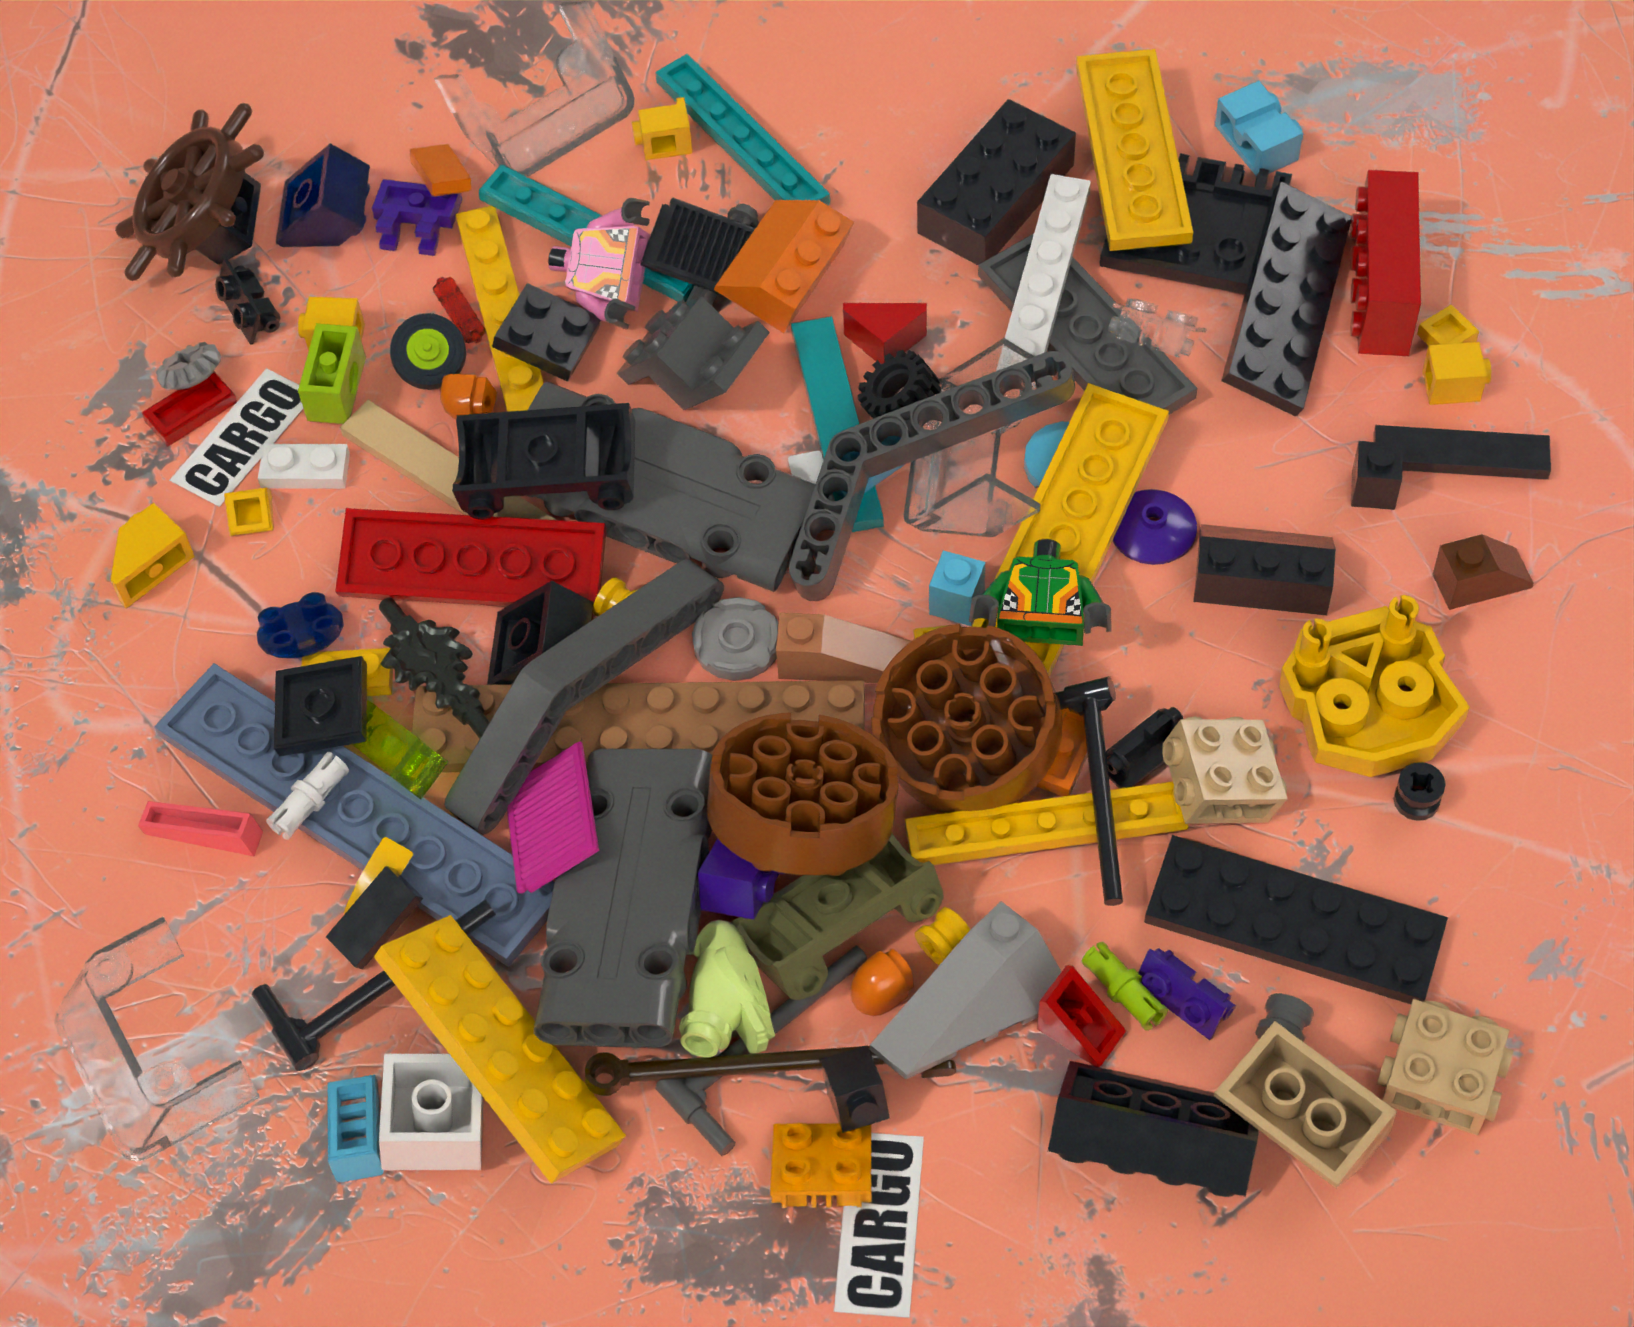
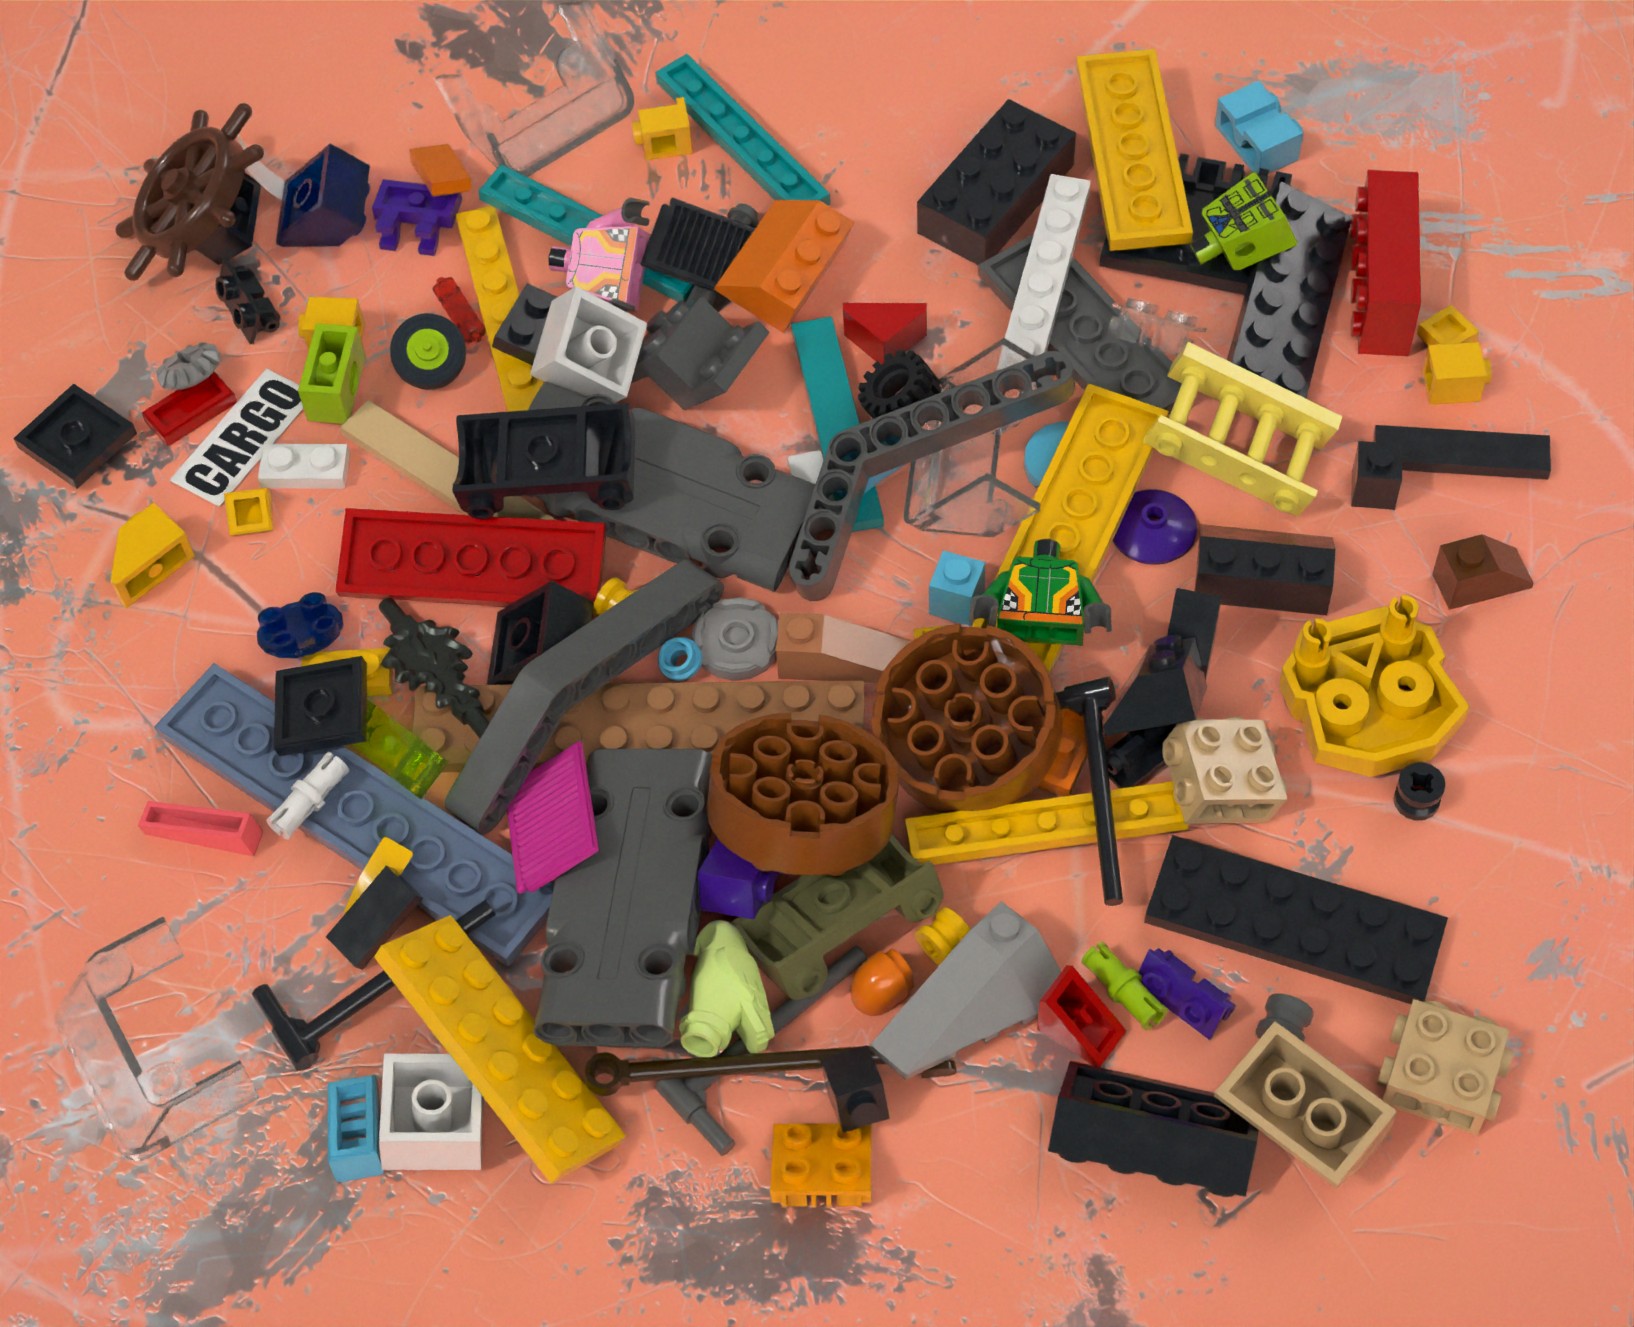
orange piece [440,374,498,420] -> none
sticker [834,1133,924,1318] -> none
none -> black plate [13,384,137,489]
none -> white sticker [238,134,285,201]
none -> white brick [530,286,647,403]
none -> medium azure plate [658,637,703,681]
none -> black slope [1103,635,1207,736]
none -> light yellow fence [1142,342,1343,517]
none -> black slope [1167,588,1222,680]
none -> lime torso [1189,172,1298,270]

